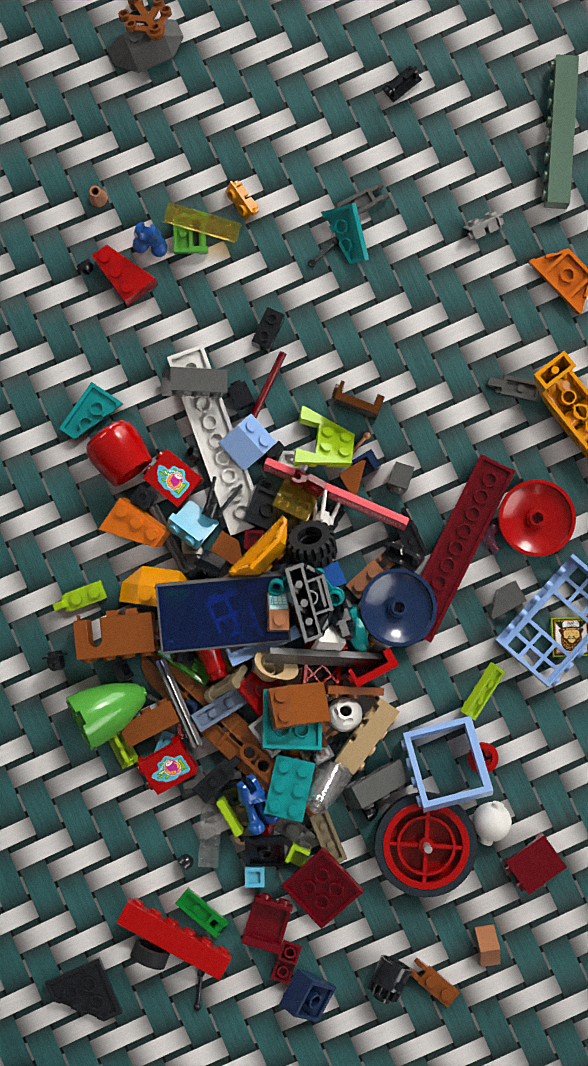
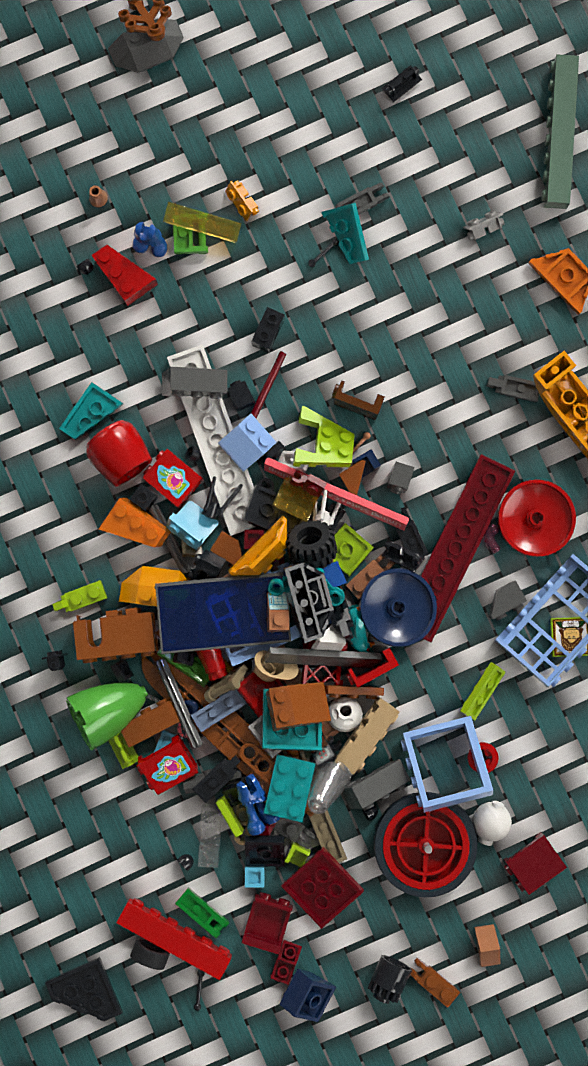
none -> lime tile [333,523,374,576]

